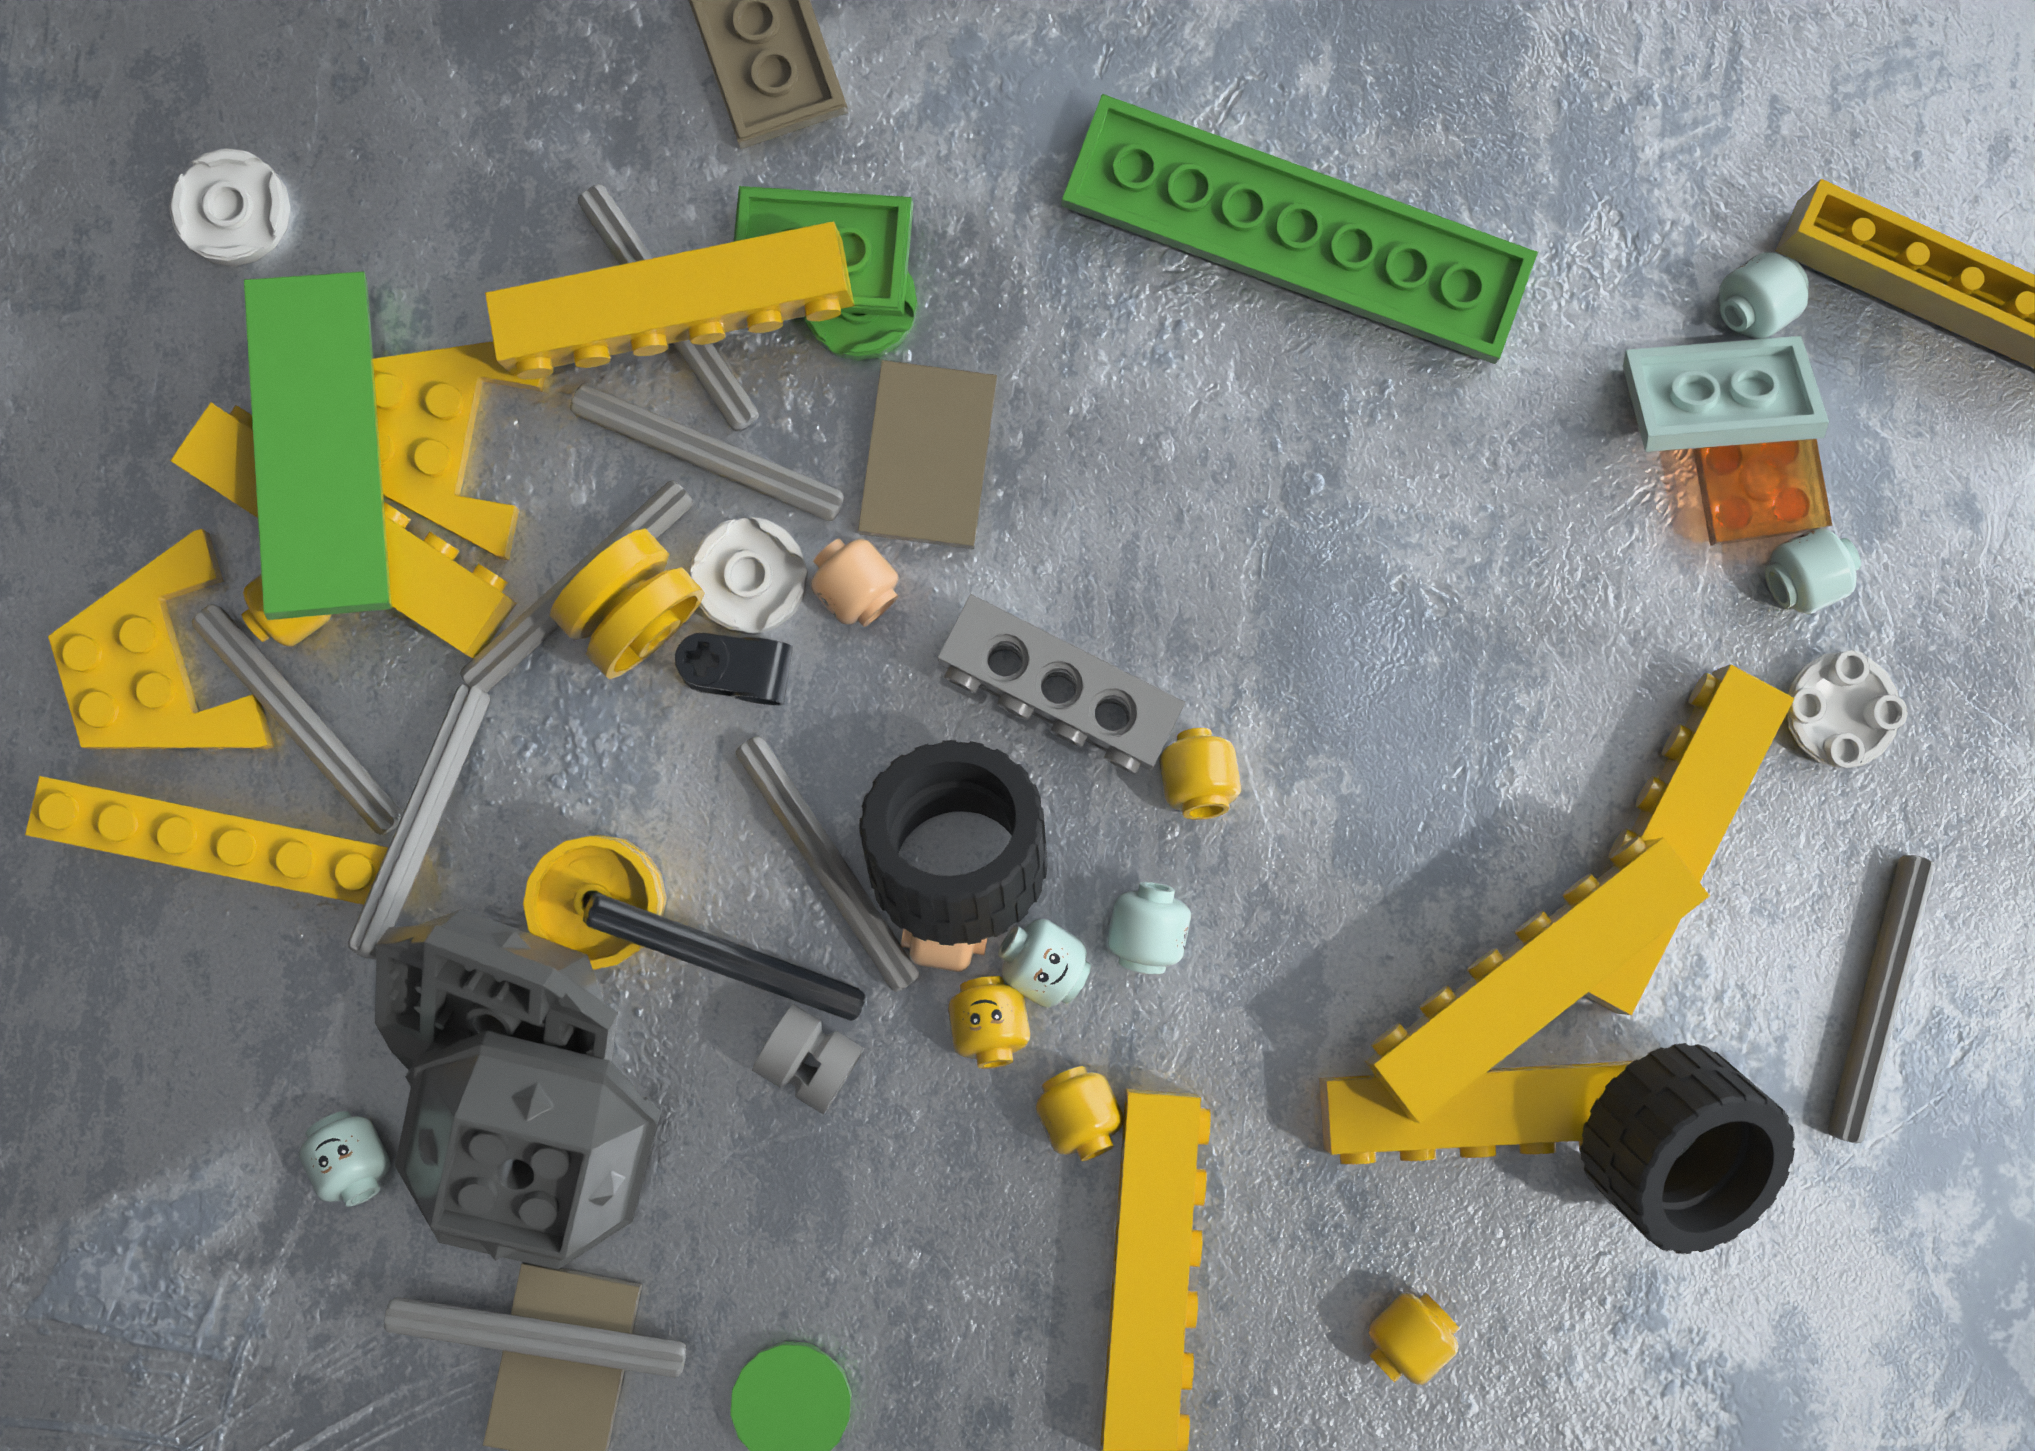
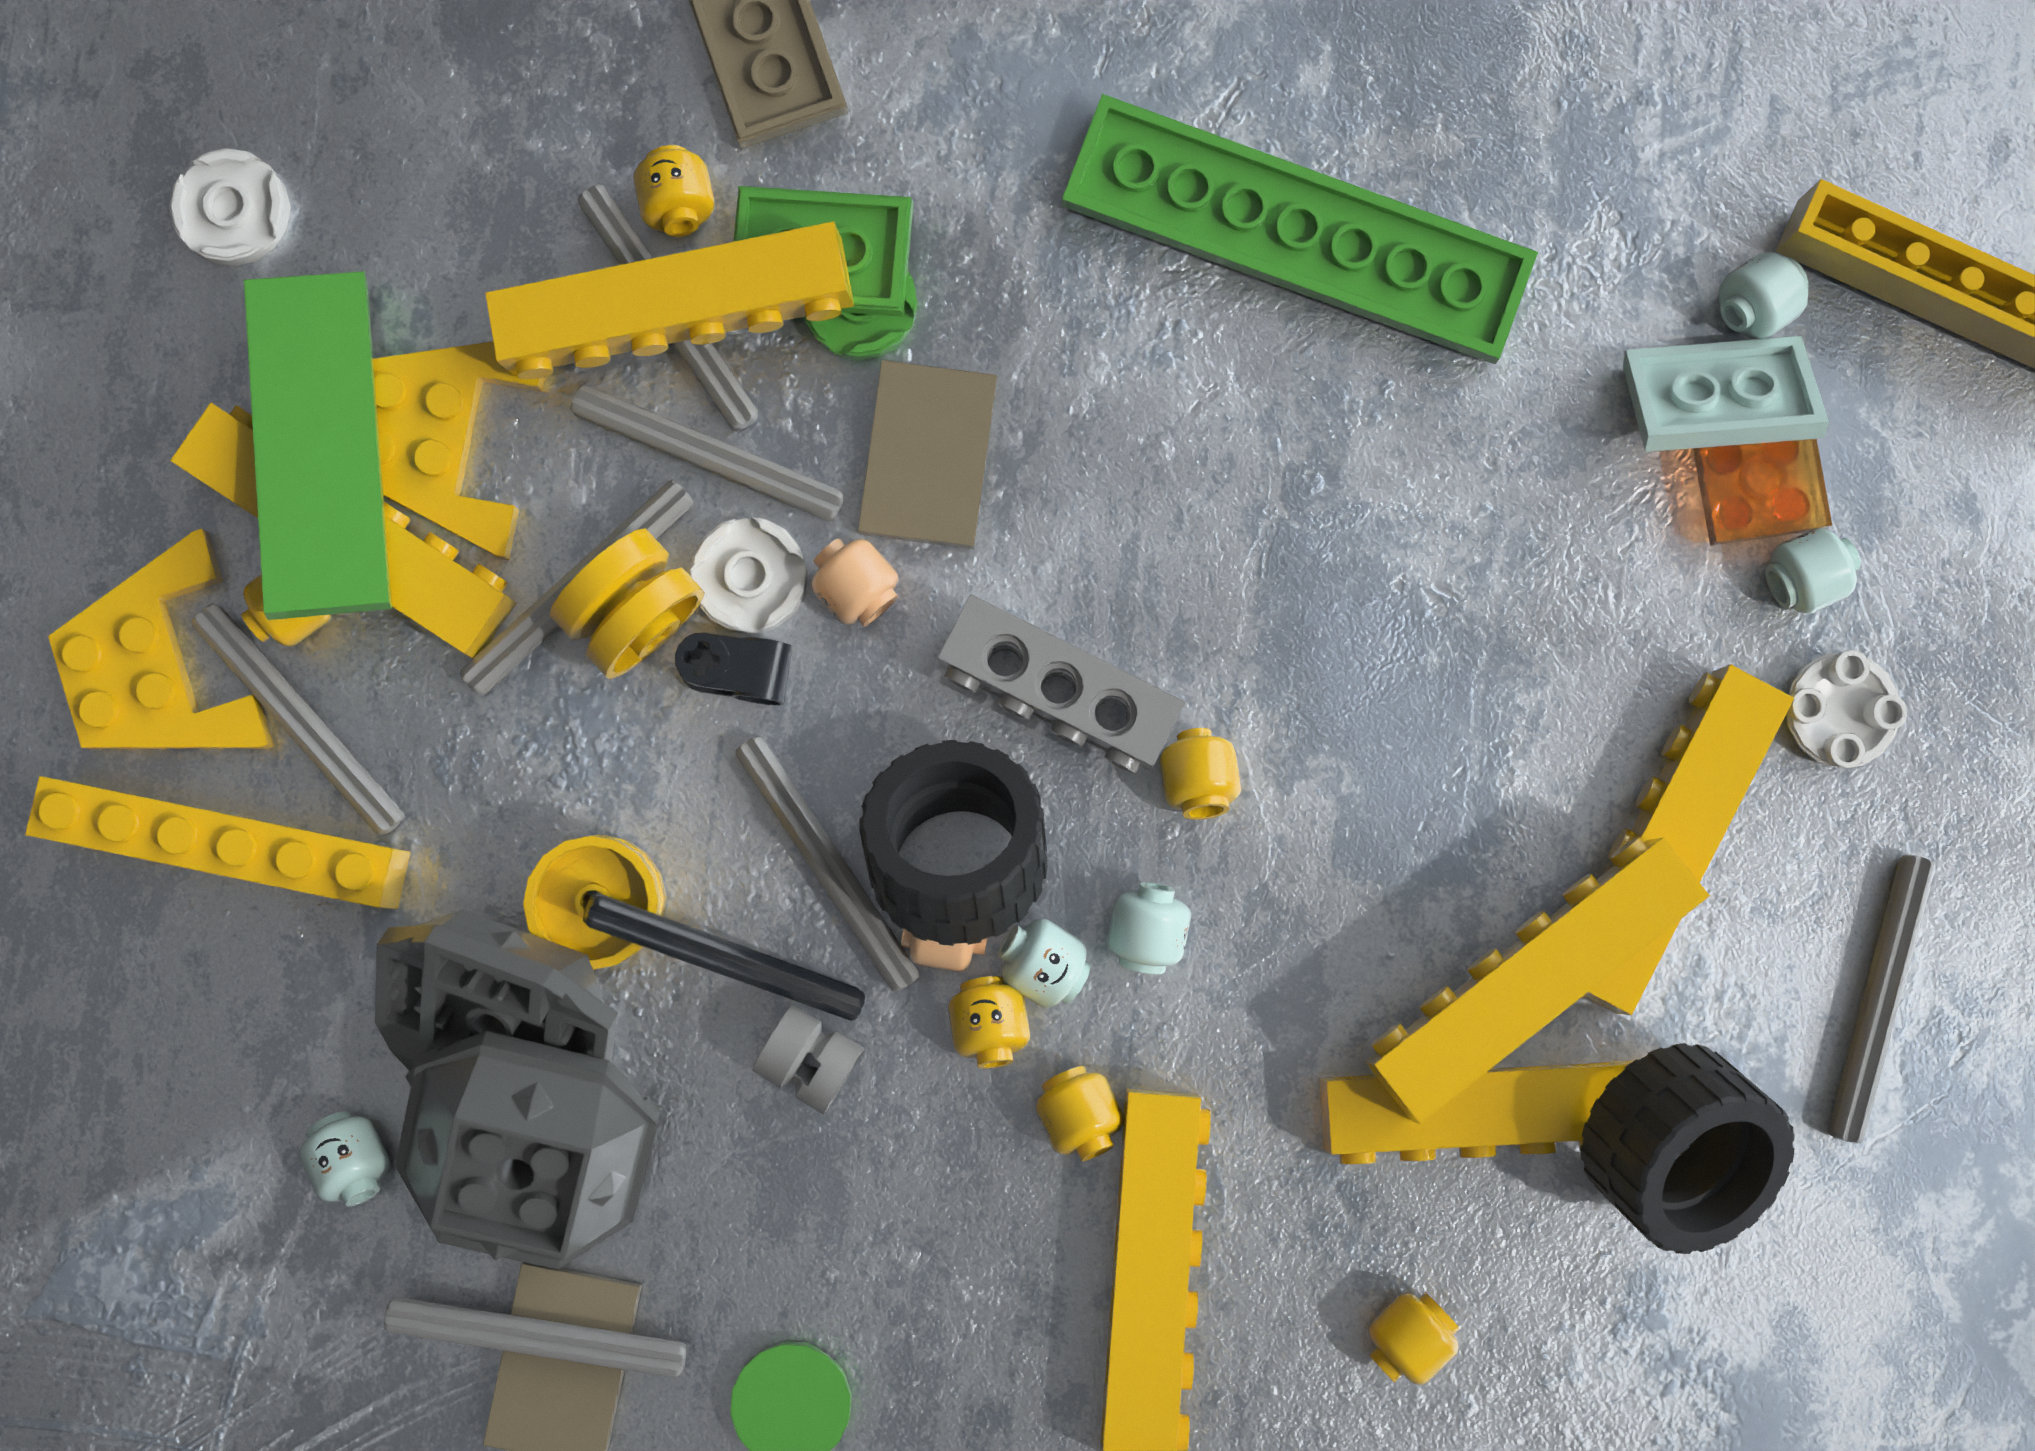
light grey axle [348,684,490,959] -> none
none -> yellow head [633,145,714,237]

